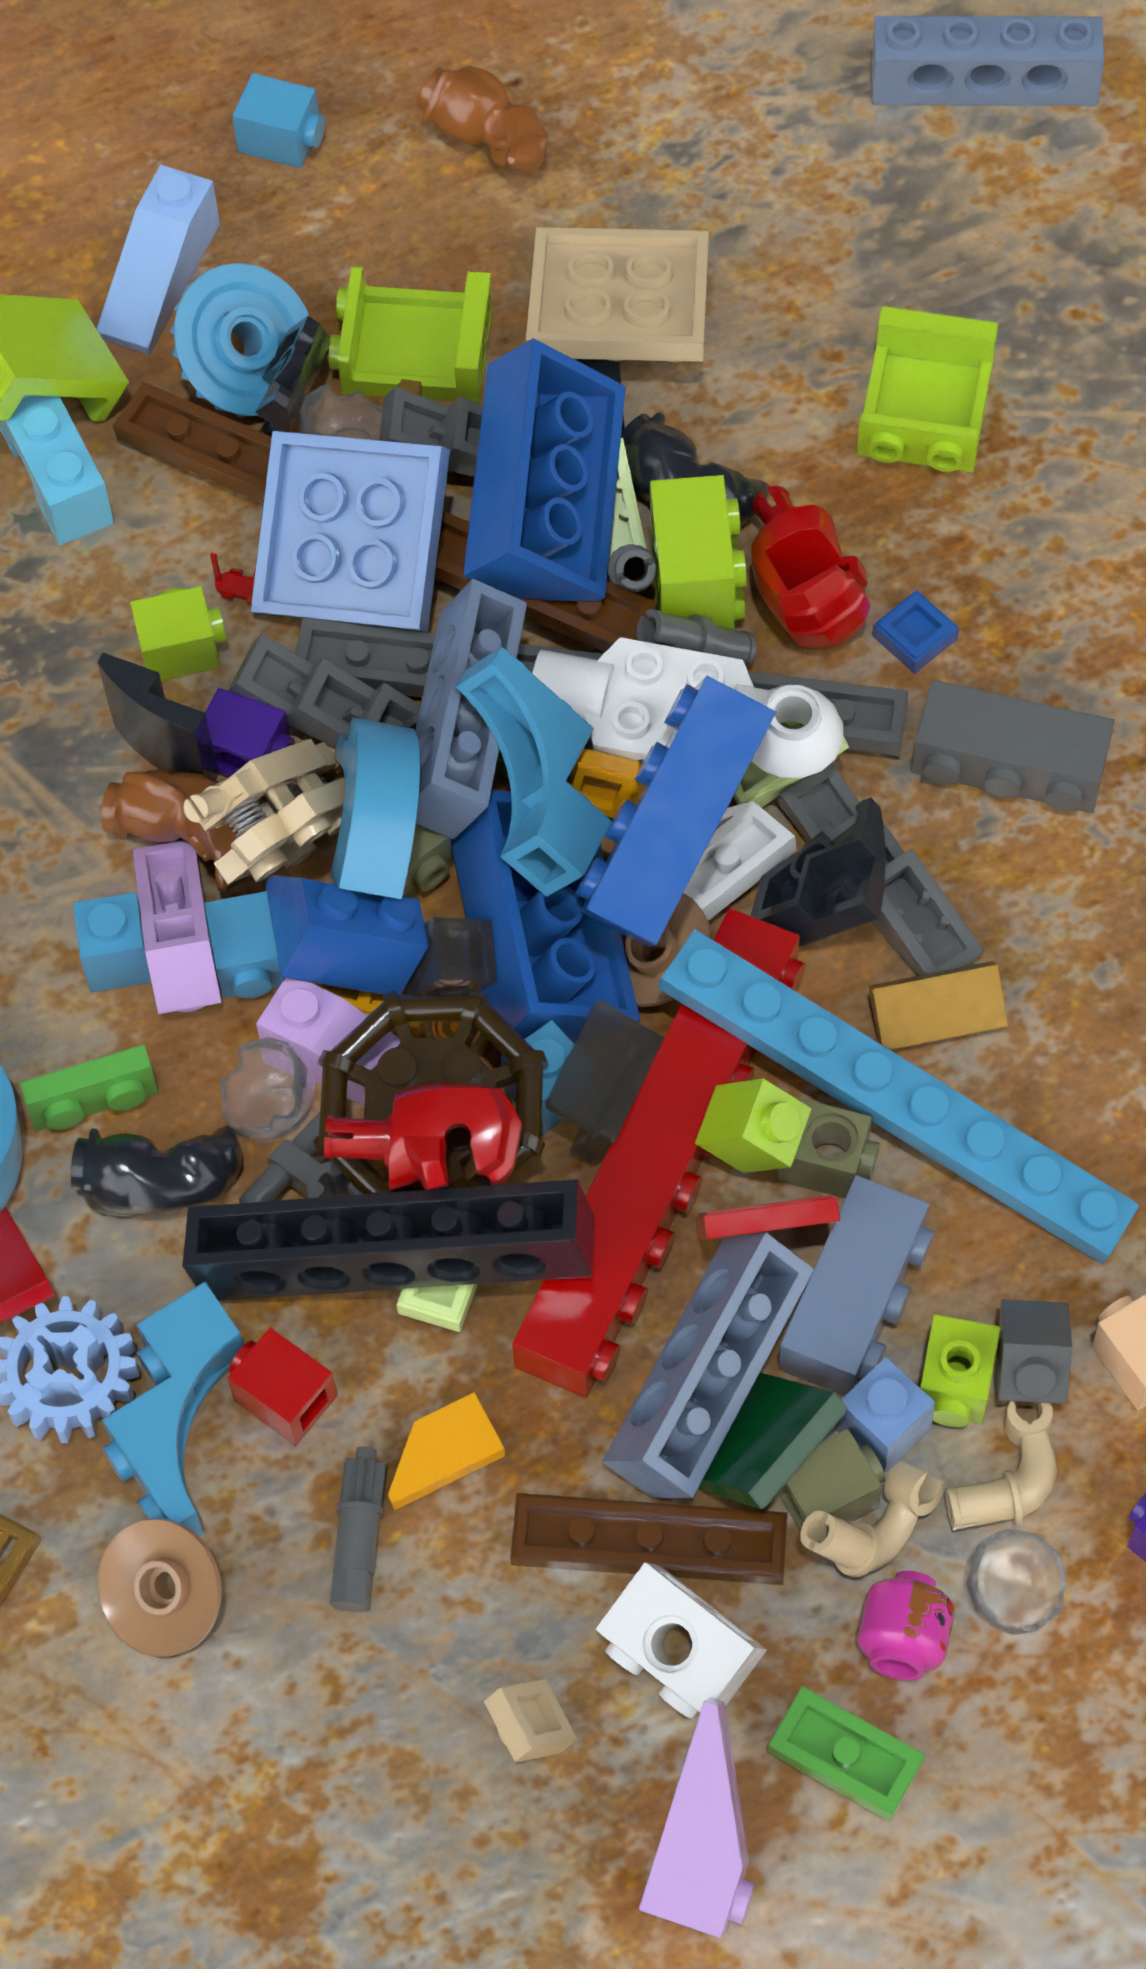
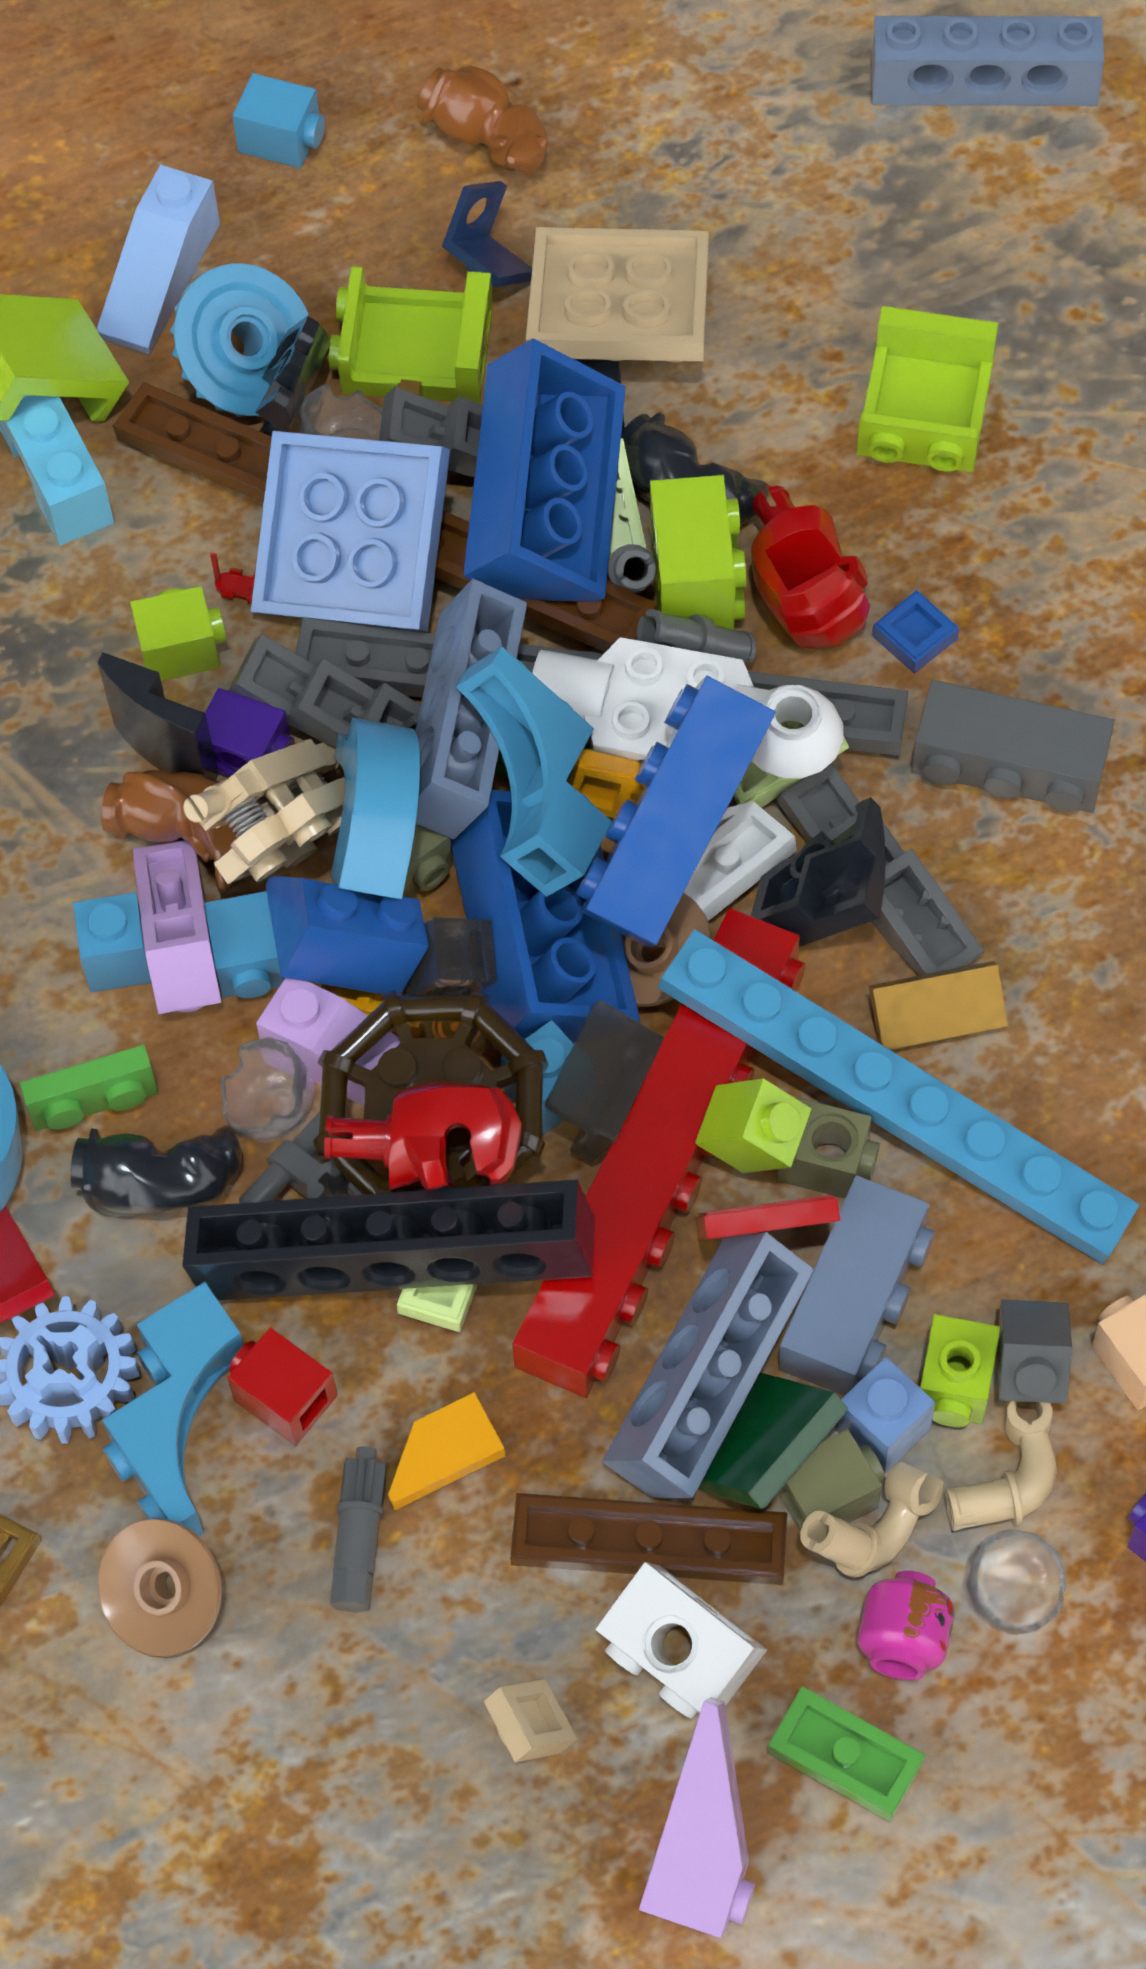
none -> dark blue bracket [442,181,532,287]

